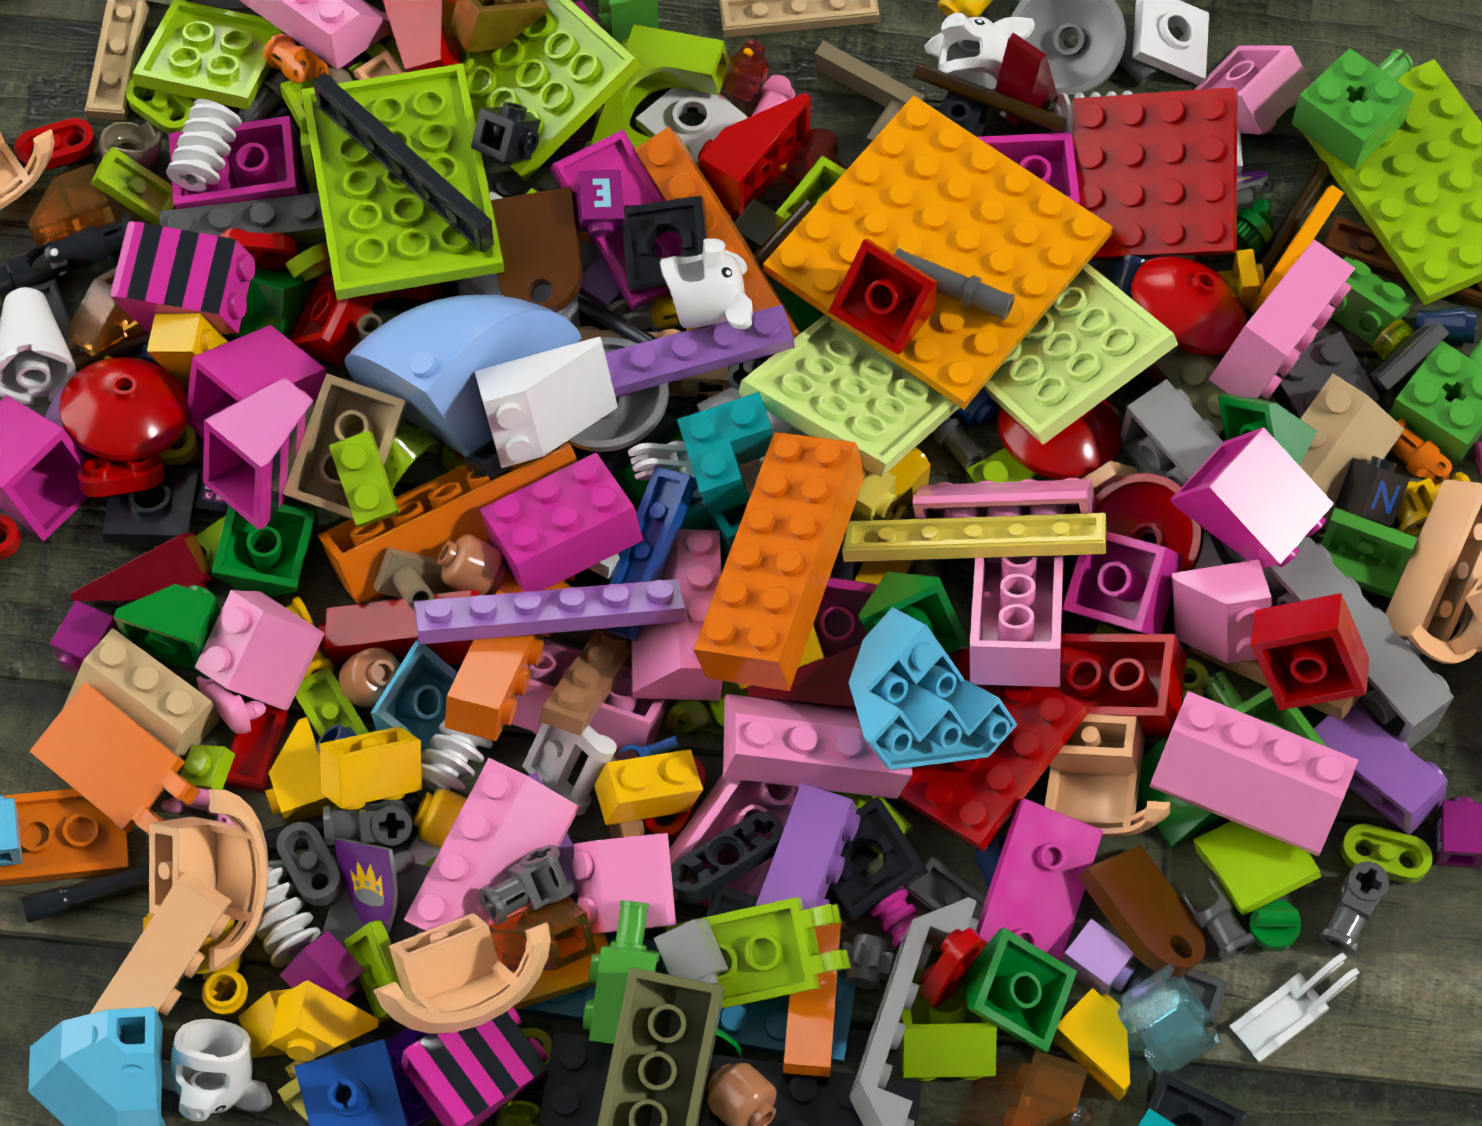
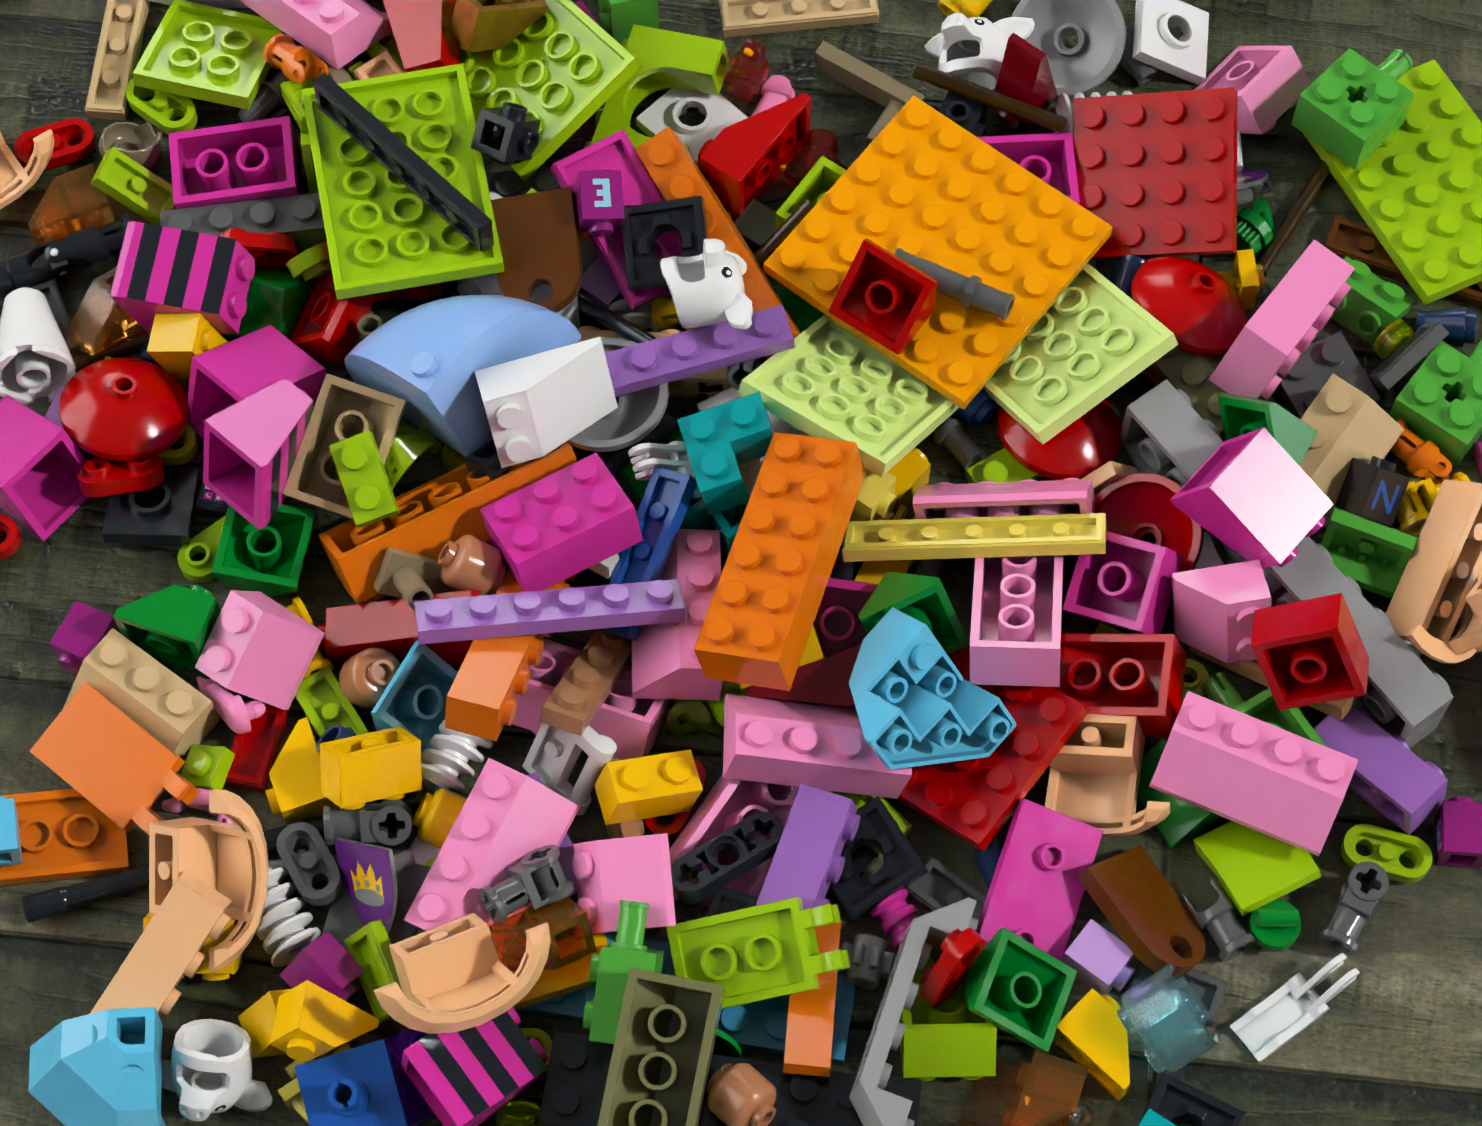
dark red slope [69,533,217,601] -> none
white piece [166,99,242,192] -> none
yellow cone [202,969,248,1020] -> none
blue hand [617,736,679,758] -> none
light grey brick [654,919,729,984] -> none
light orange tile [1249,185,1344,314] -> none

